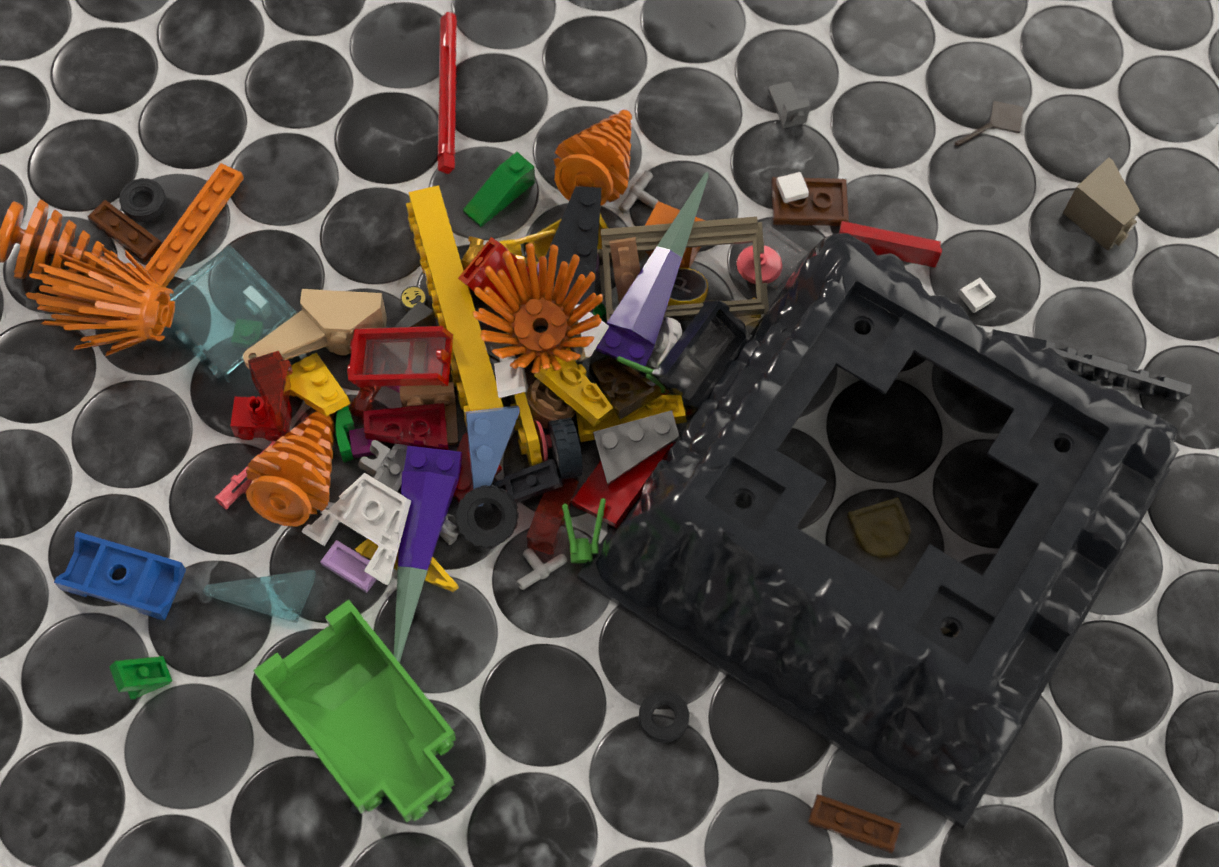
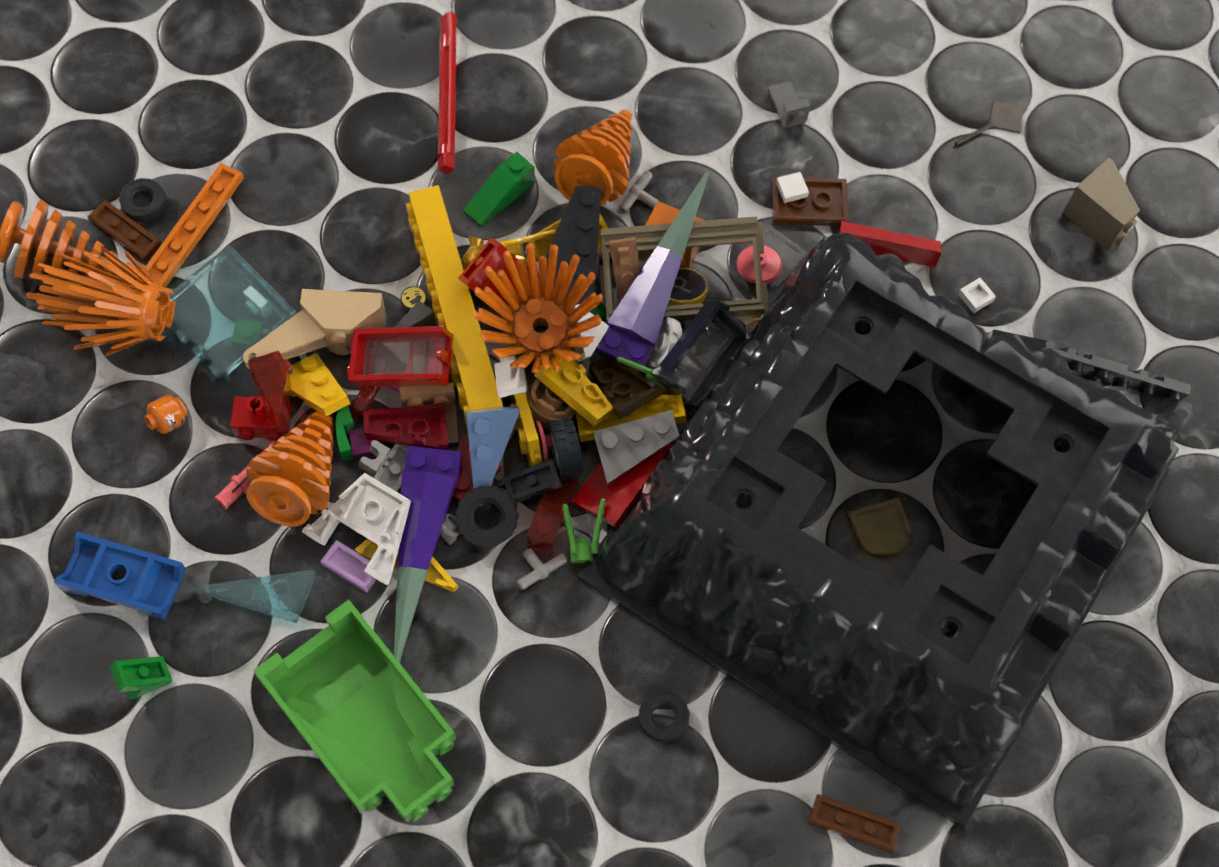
none -> orange head [144,394,188,434]

